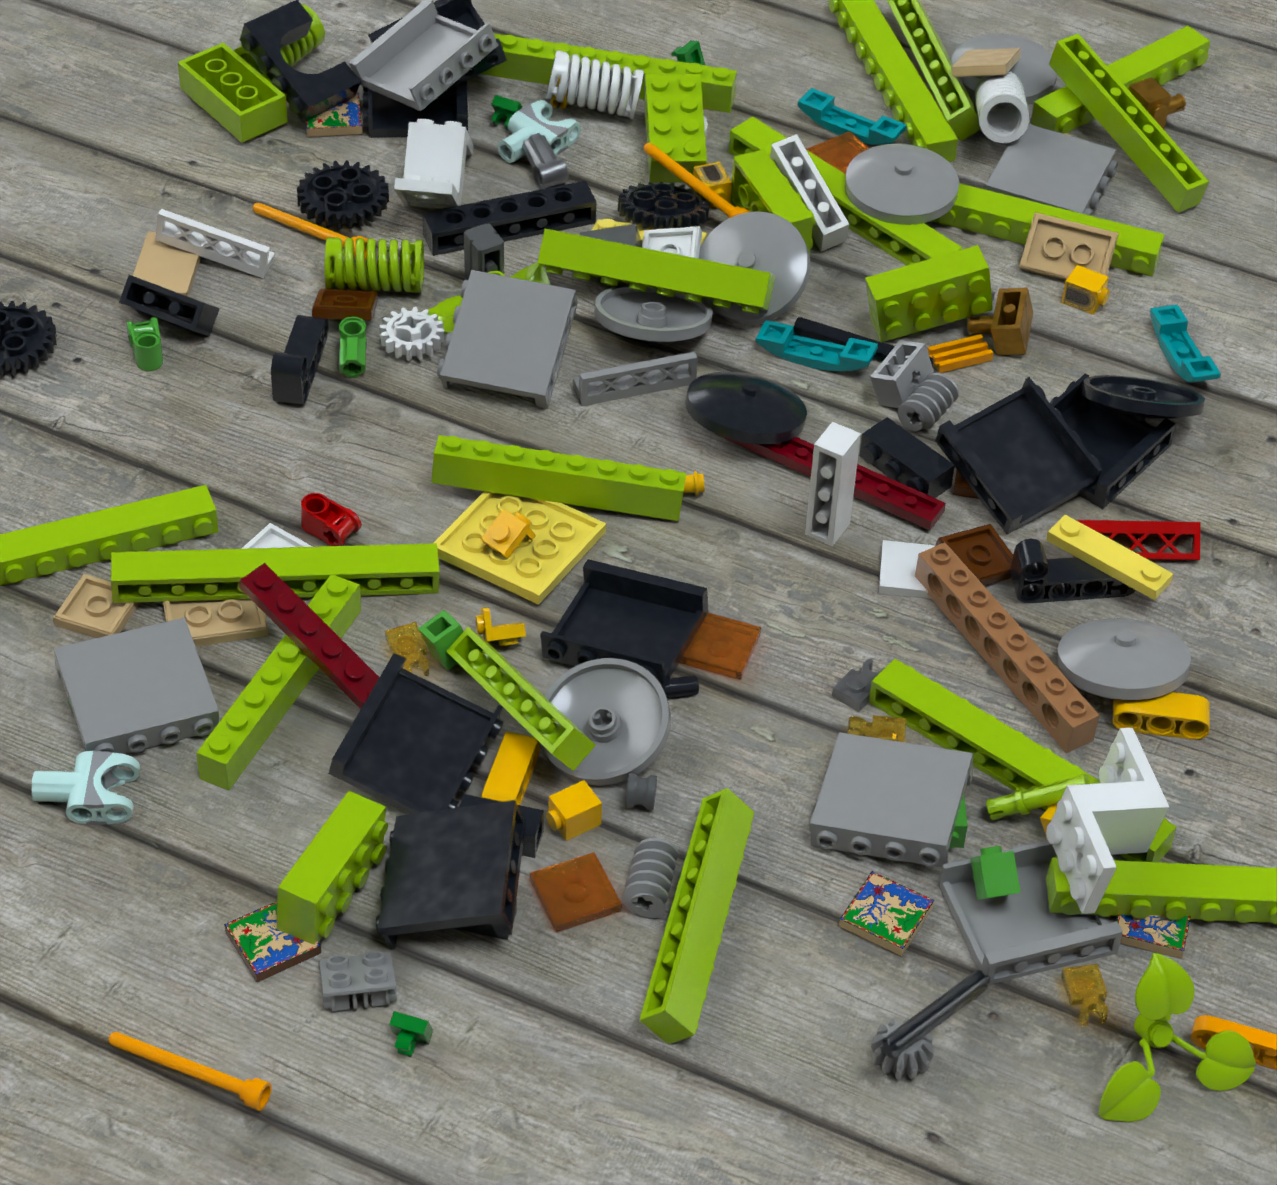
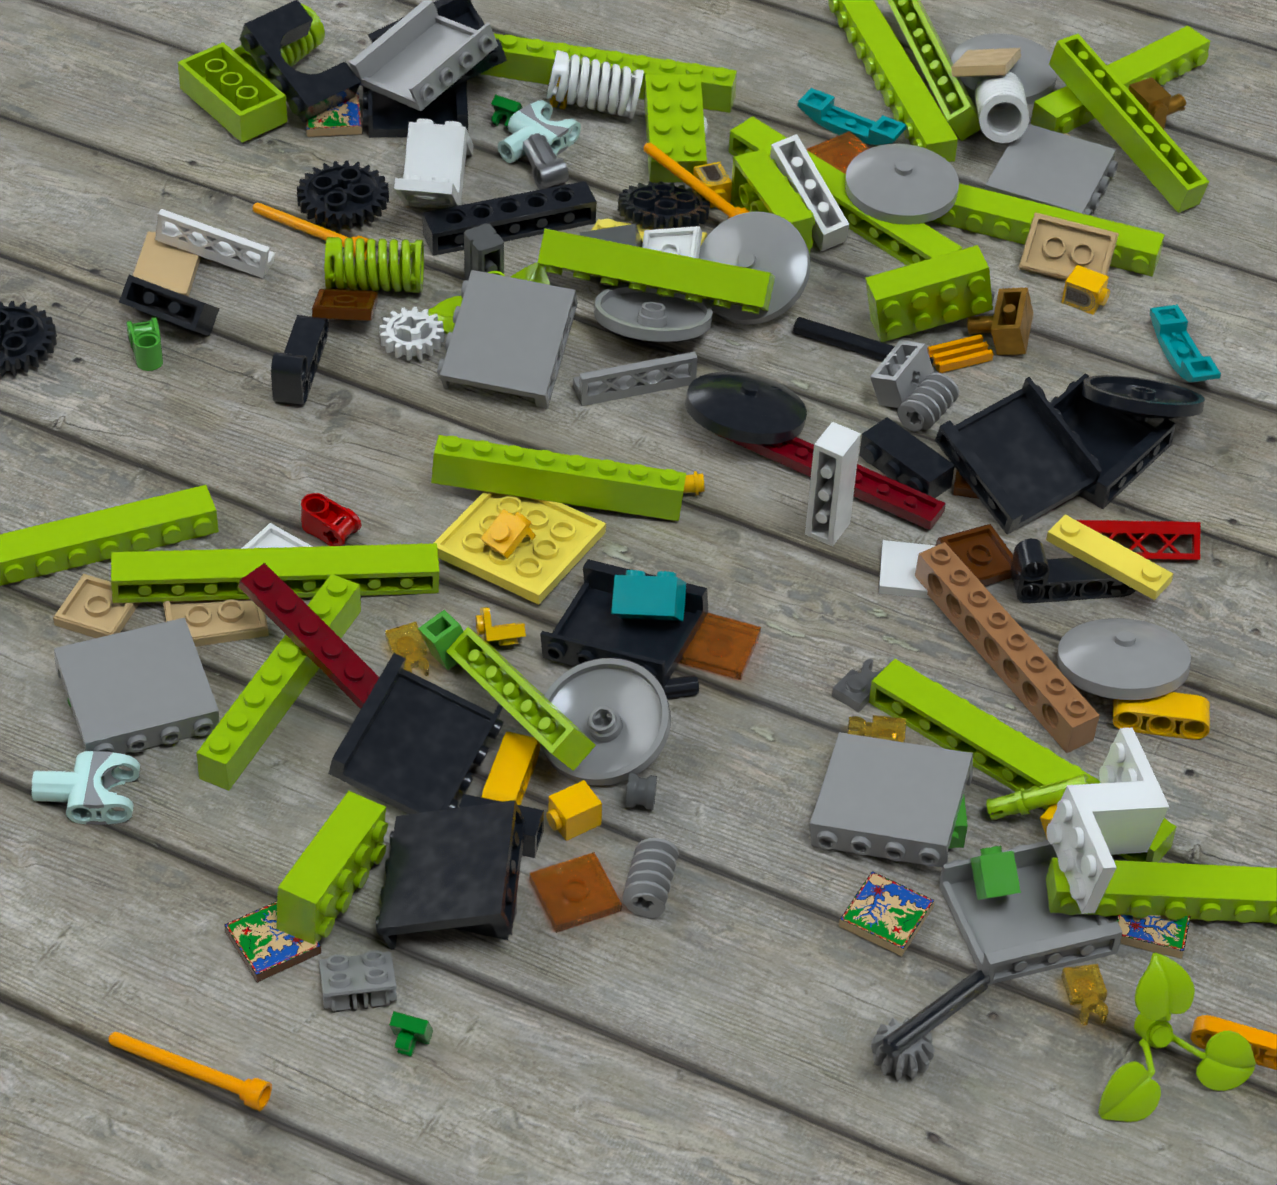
bright green piece [339,317,367,378] -> none
lime brick [639,788,755,1045] -> none
green tile [671,40,705,65] -> none
teal slope [756,320,878,371] -> none
none -> teal brick [611,570,687,621]

